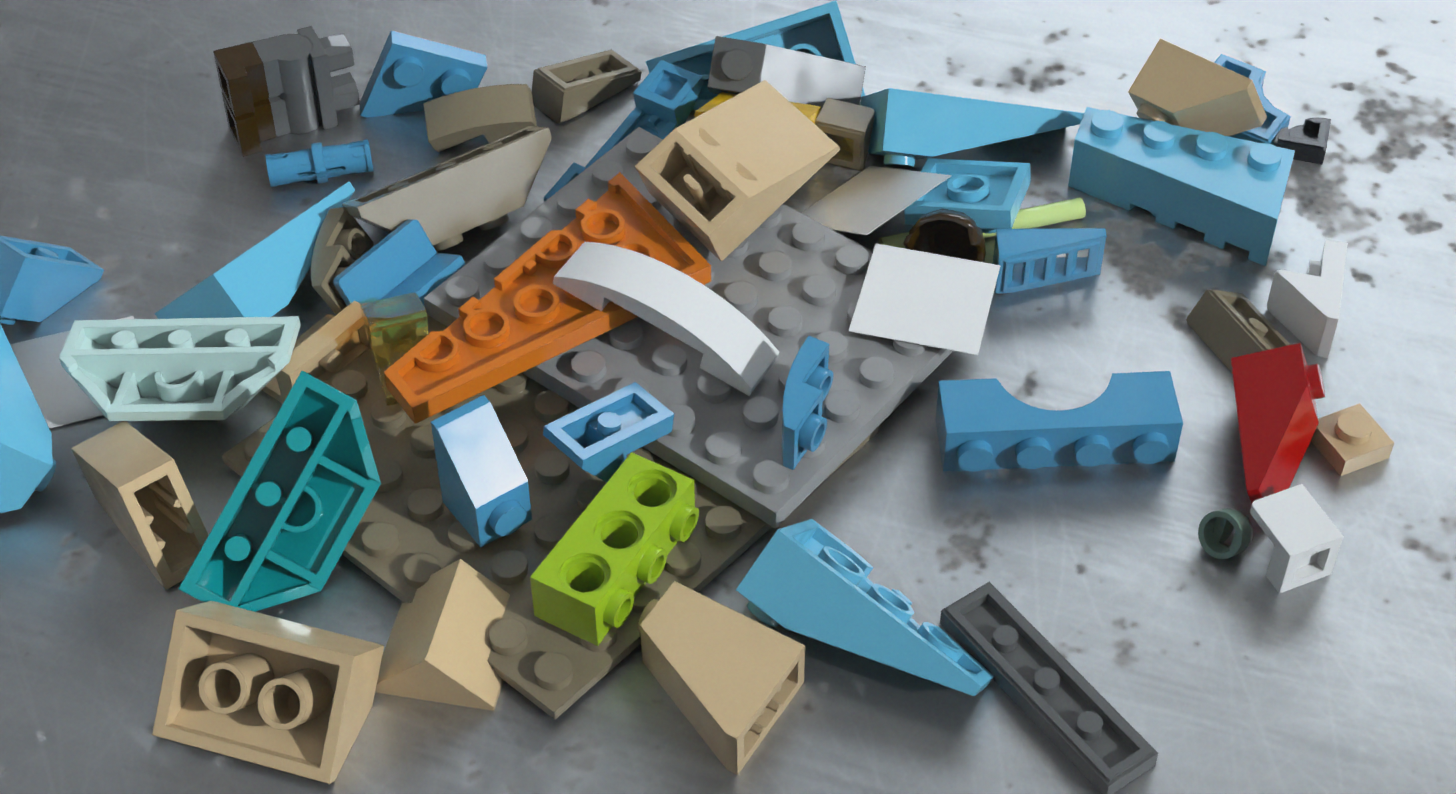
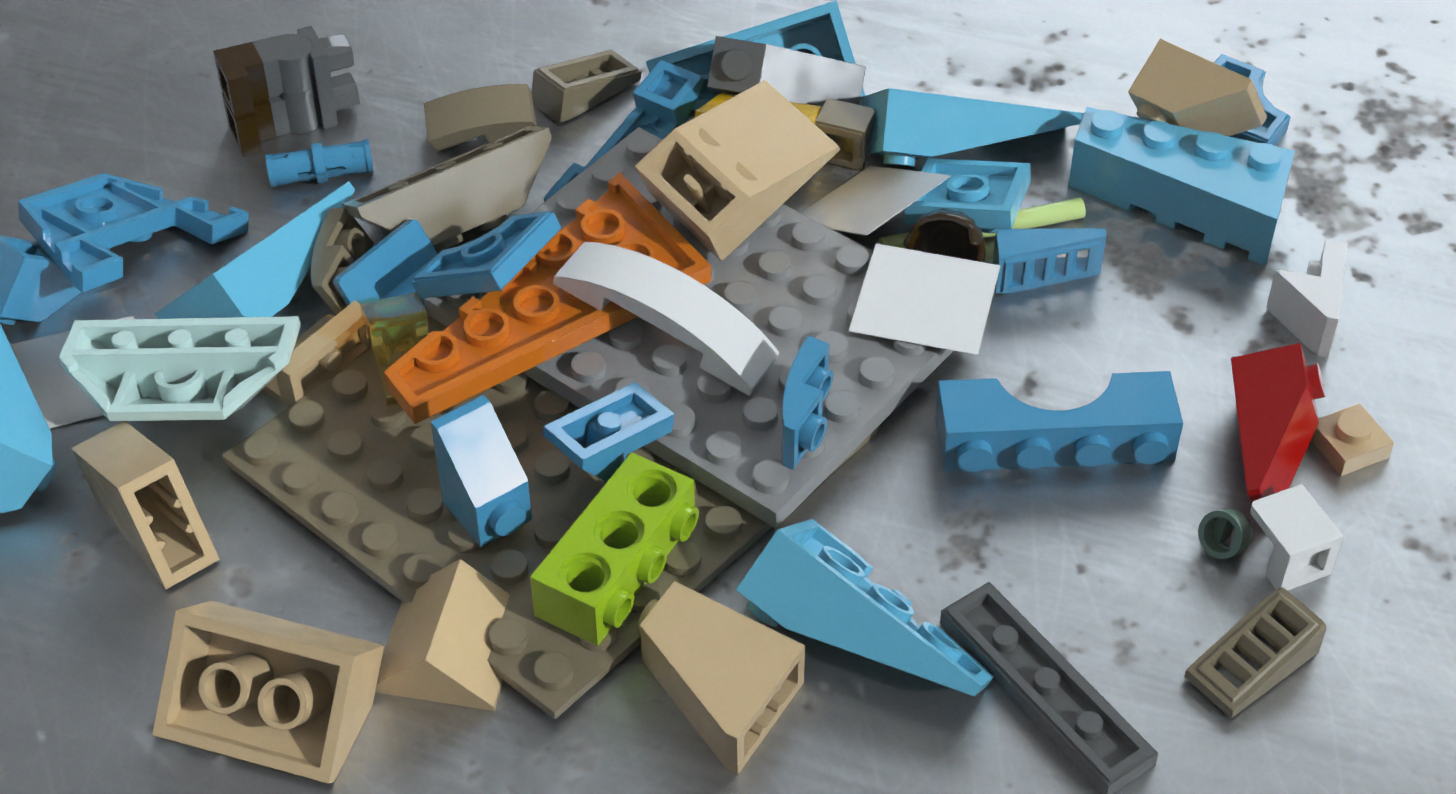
teal wedge [179,371,381,612] -> none
dark azure wing [359,31,488,118] -> none
dark tan slope [1186,289,1291,373] -> none
black tile [1273,118,1331,165] -> none
none -> dark azure wing [18,173,249,292]
none -> dark azure tile [411,211,562,299]
none -> dark tan slope [1184,587,1326,718]

